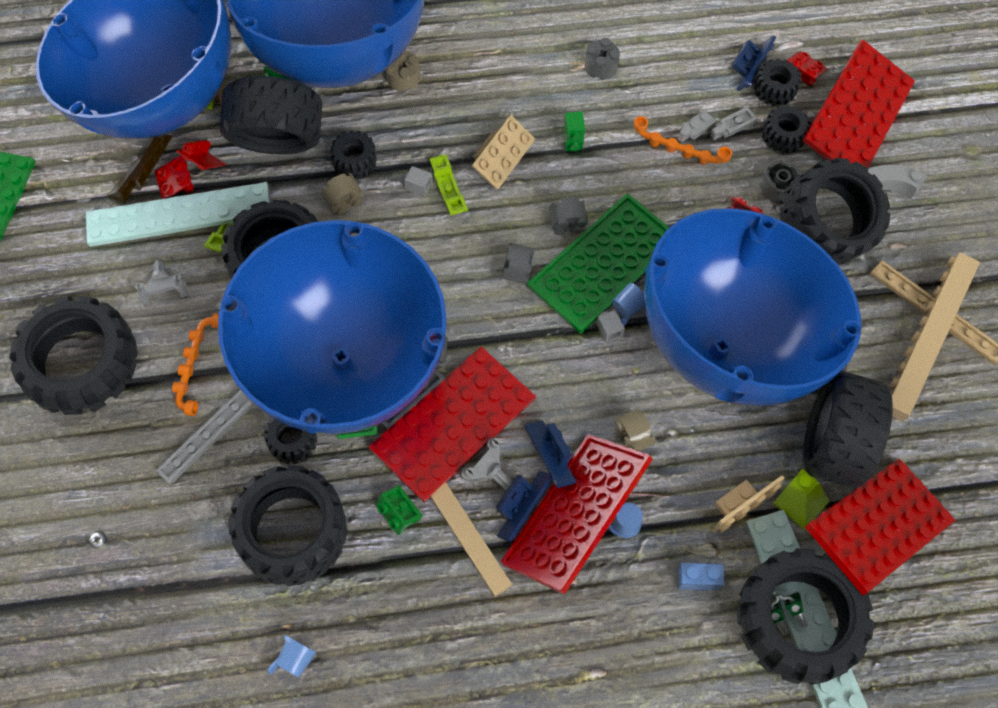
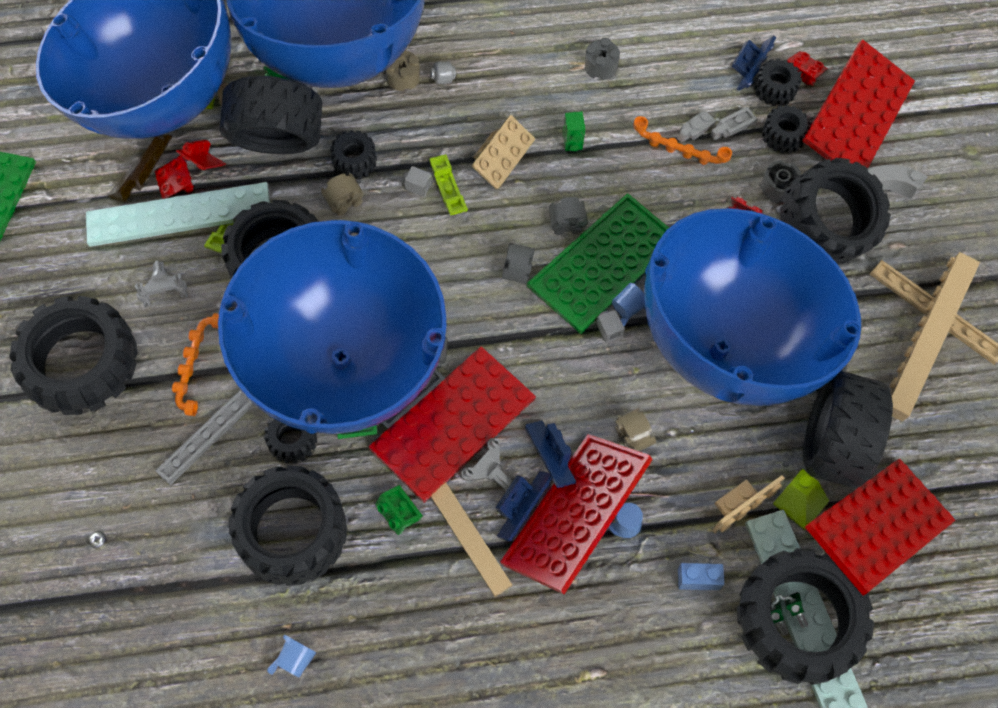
none -> light grey head [429,61,456,84]

